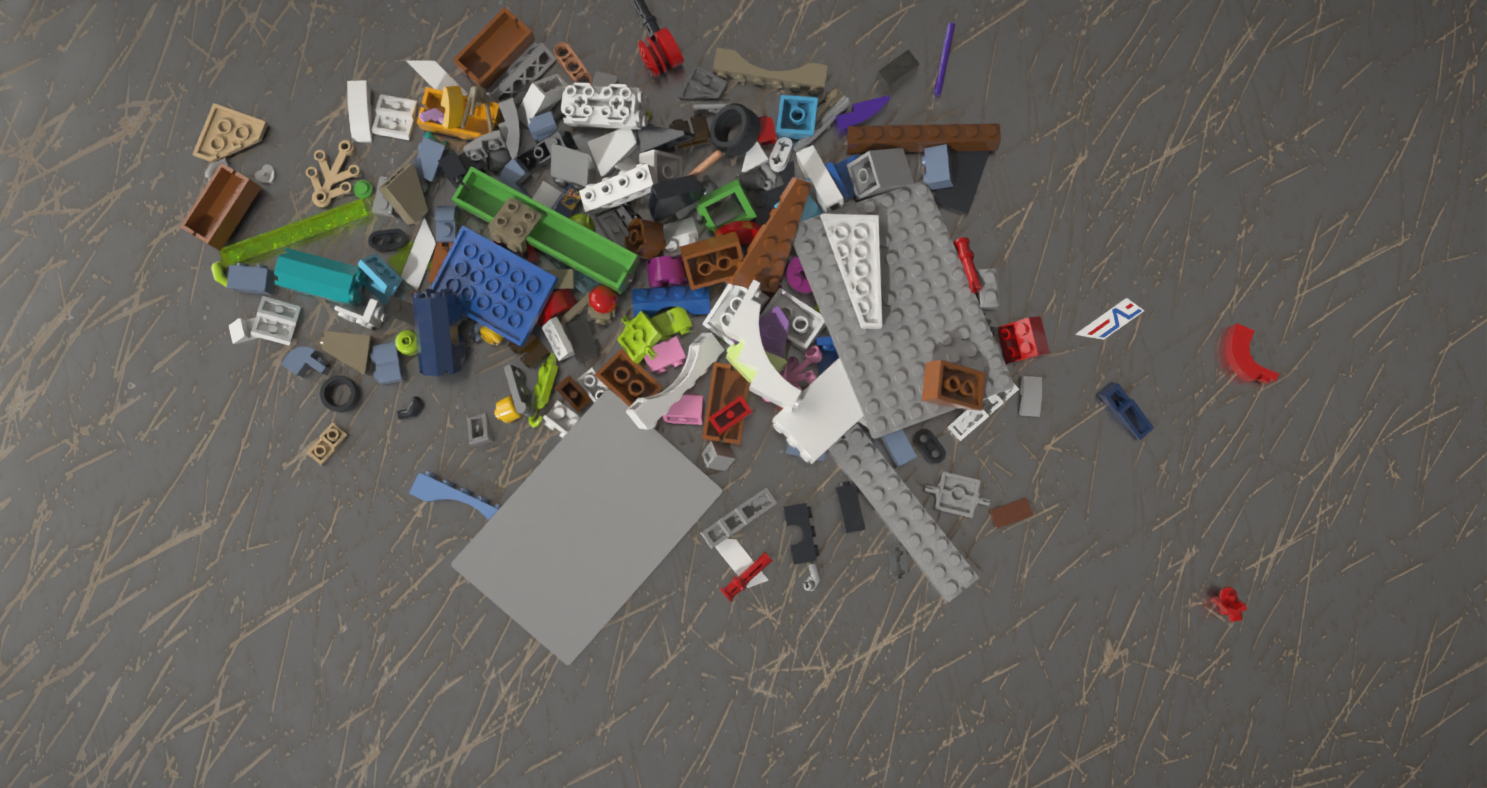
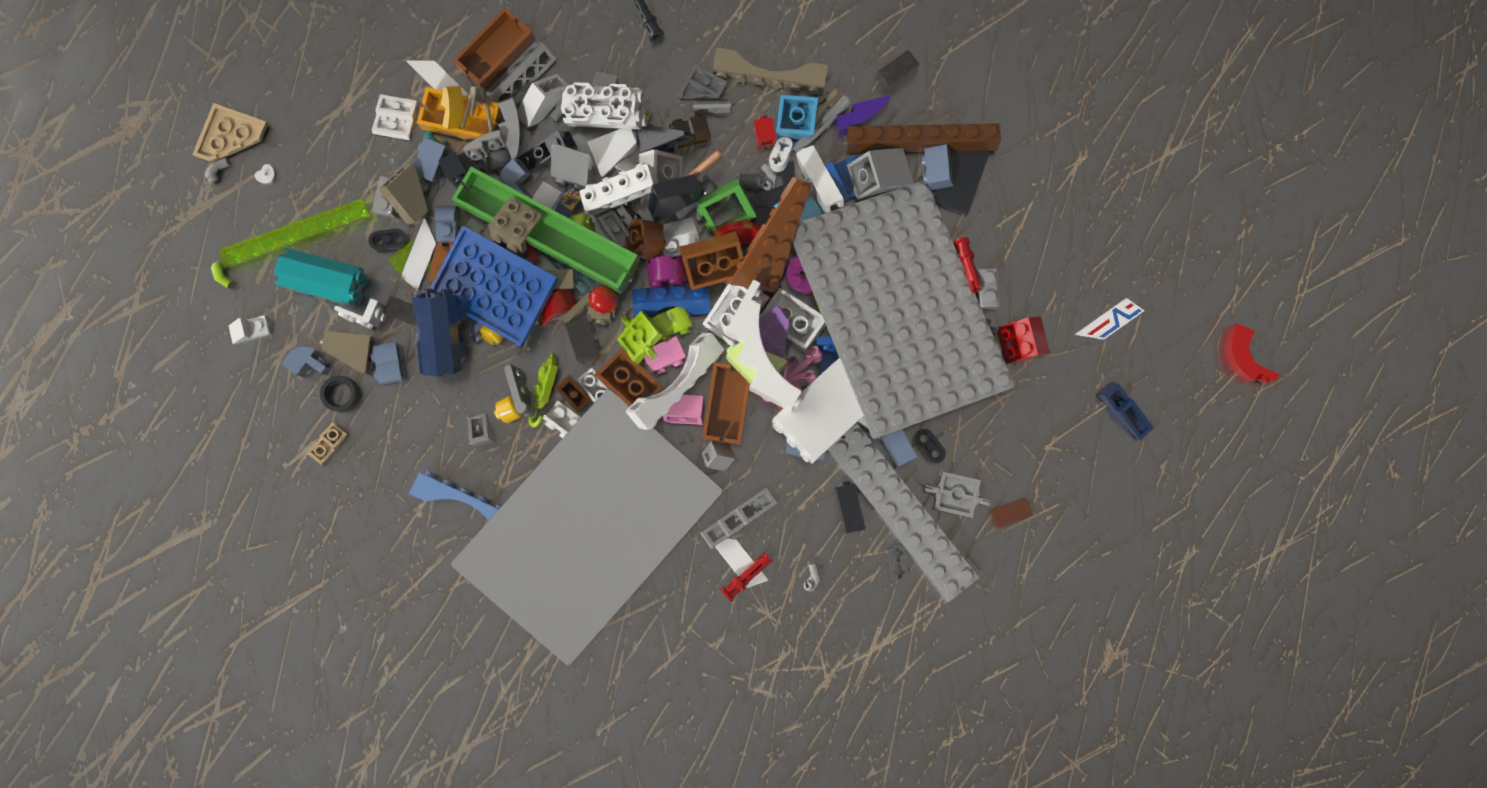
dark orange piece [180,163,261,251] -> none
sand blue brick [226,263,274,294] -> none
white slope [251,296,301,346] -> none
tan plant [306,140,361,207] -> none
white slope [347,80,372,143] -> none
bright green plate [353,180,373,199] -> none
medium azure bracket [358,254,403,305] -> none
lime head [395,330,418,356] -> none
black arm [397,396,422,420] -> none
lavender arm [419,108,445,125] -> none
dark brown brick [507,332,551,369] -> none
sand blue brick [527,111,559,143] -> none
white bracket [542,317,575,361] -> none
nougat beam [554,42,593,85] -> none
red wheel [637,27,684,78] -> none
red brick [709,396,752,435] -> none
black tyre [710,103,760,156] -> none
white slope [741,141,768,174] -> none
black arch [783,503,820,565] -> none
white wing [820,214,882,329] -> none
dark orange slope [922,360,986,411] -> none
dark purple bar [934,23,955,96] -> none
white slope [948,382,1019,441] -> none
light grey slope [1019,375,1042,417] -> none
red hips [1213,586,1247,622] -> none

